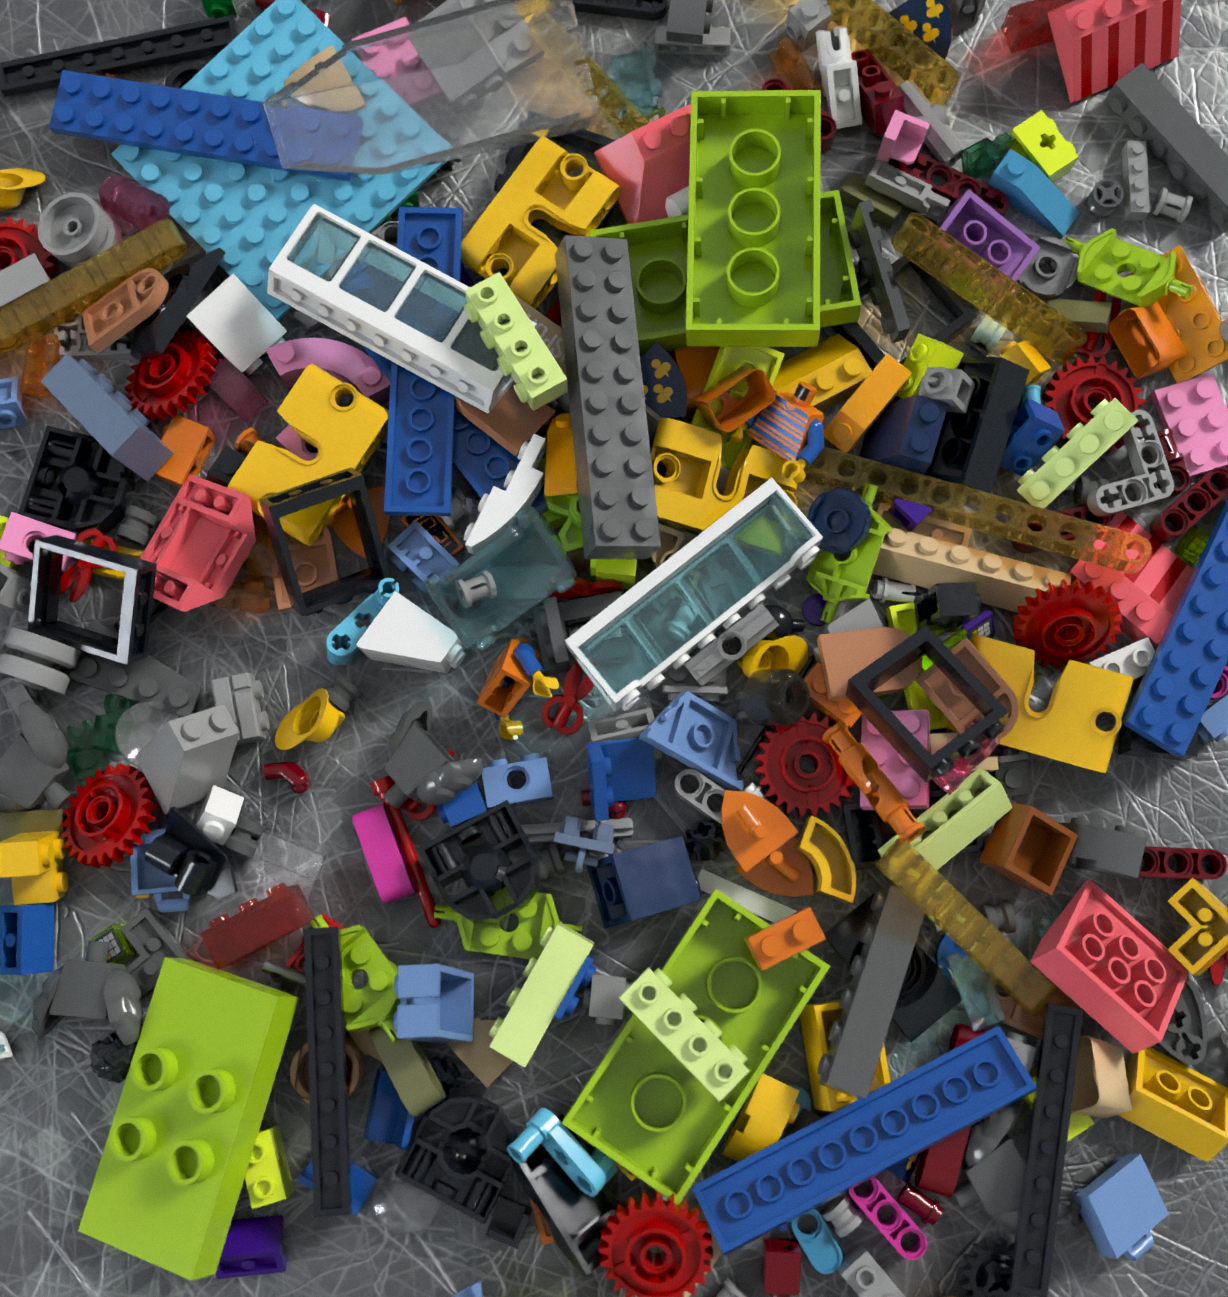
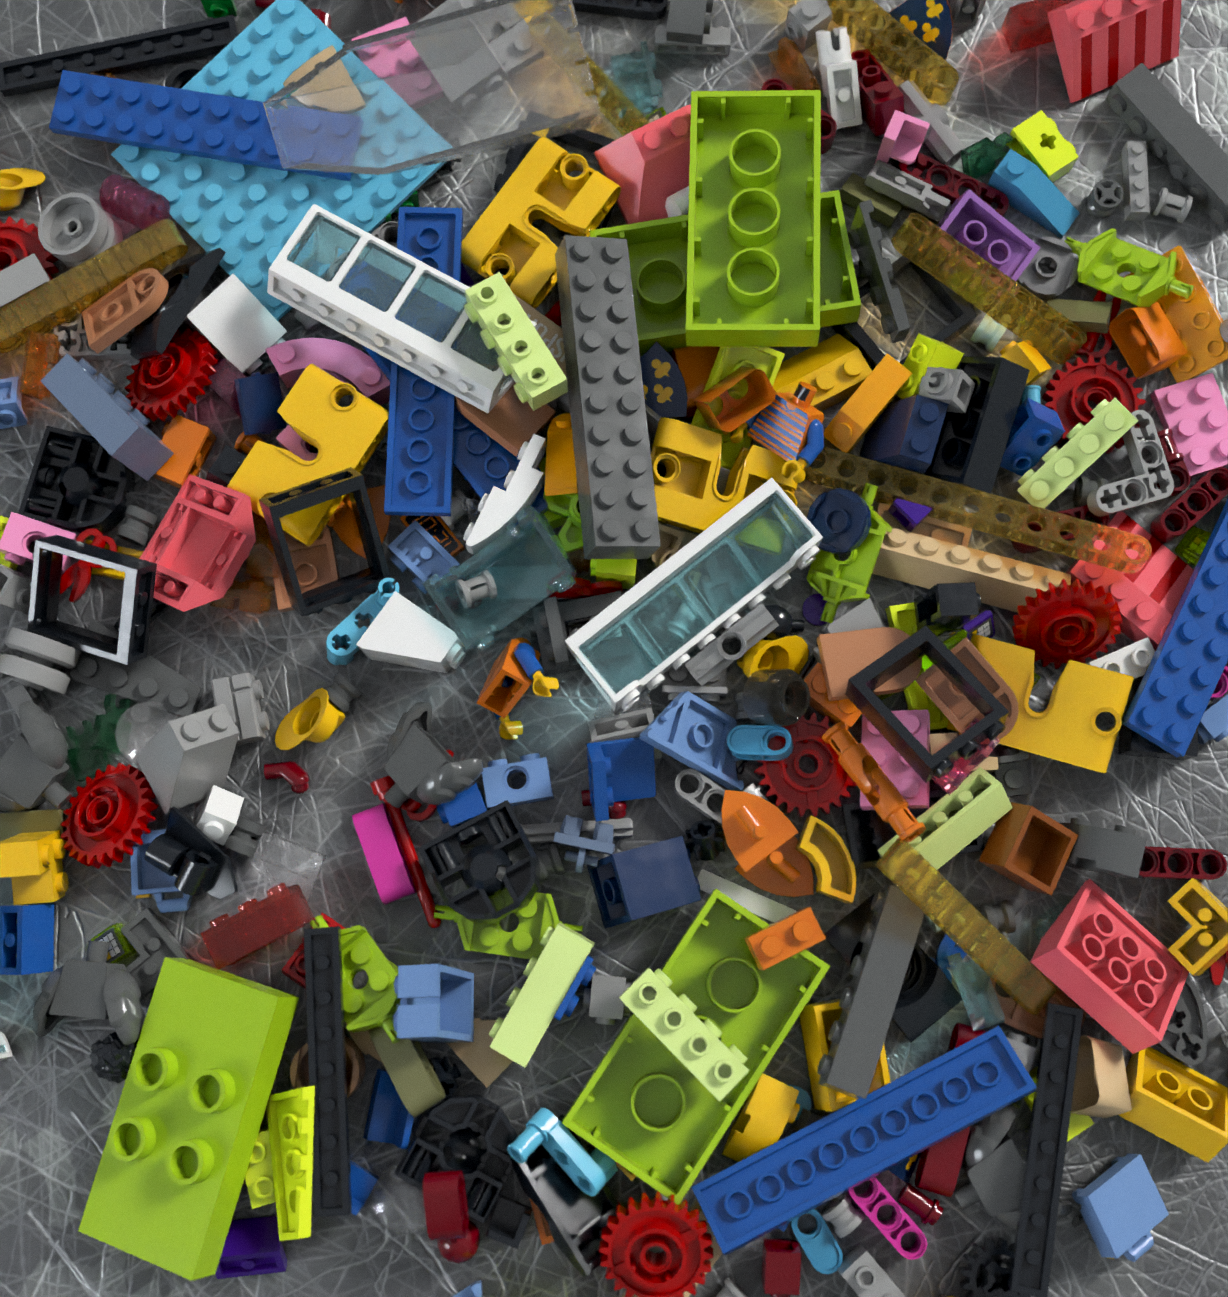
flat silver hose [262,959,306,991] -> none
red piece [542,661,599,735] -> none
white pin [873,577,916,603] -> none
none -> dark blue piece [234,372,286,435]
none -> neon yellow wing [266,1086,315,1241]
none -> dark red beam [423,1170,480,1264]
none -> dark azure piece [727,725,794,761]

